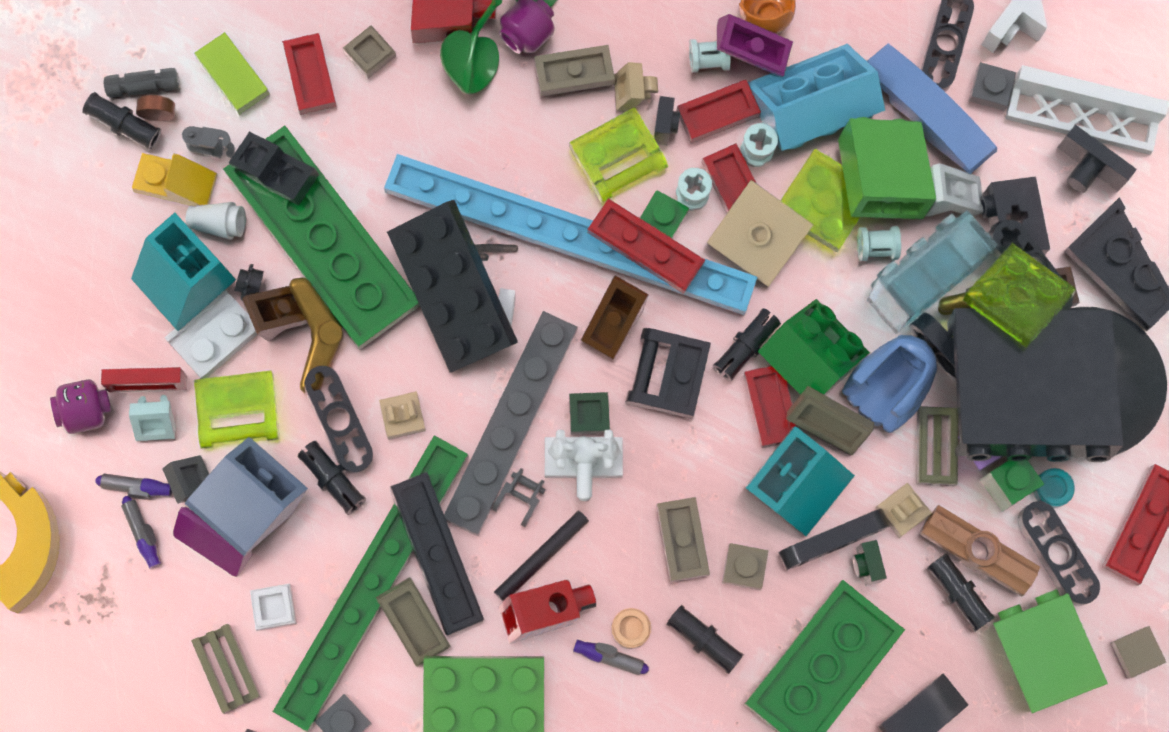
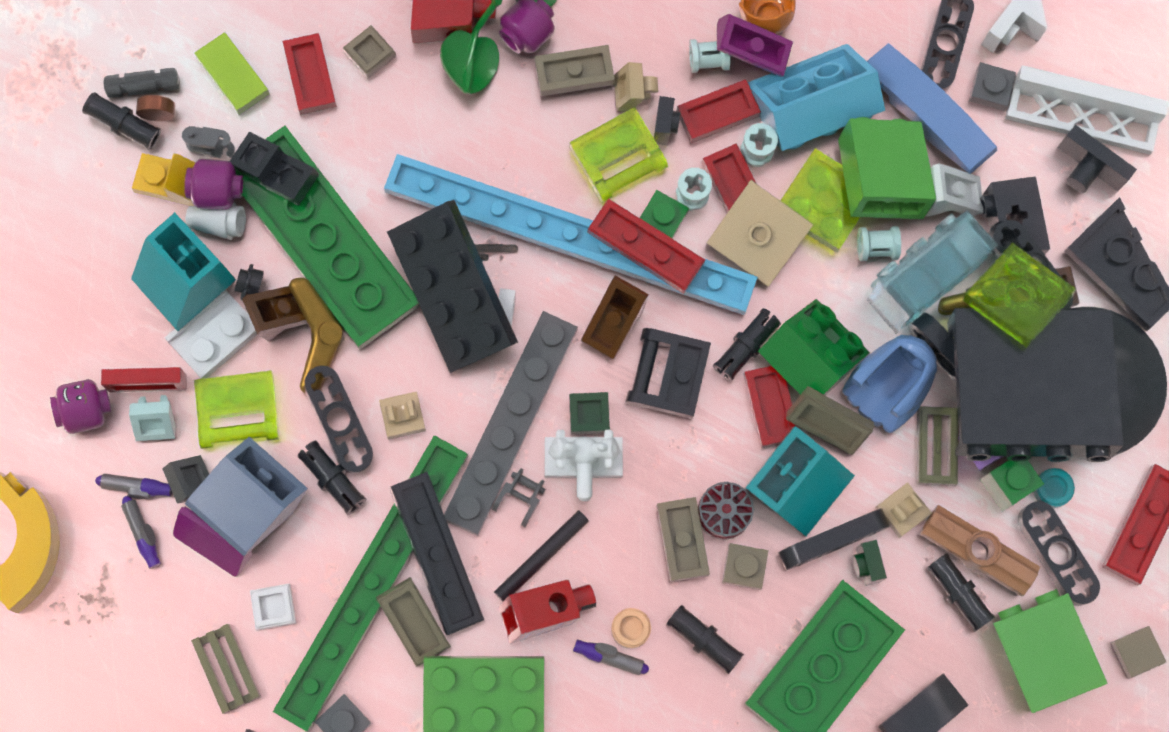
none -> magenta head [185,159,243,210]
none -> wheel [698,481,754,540]

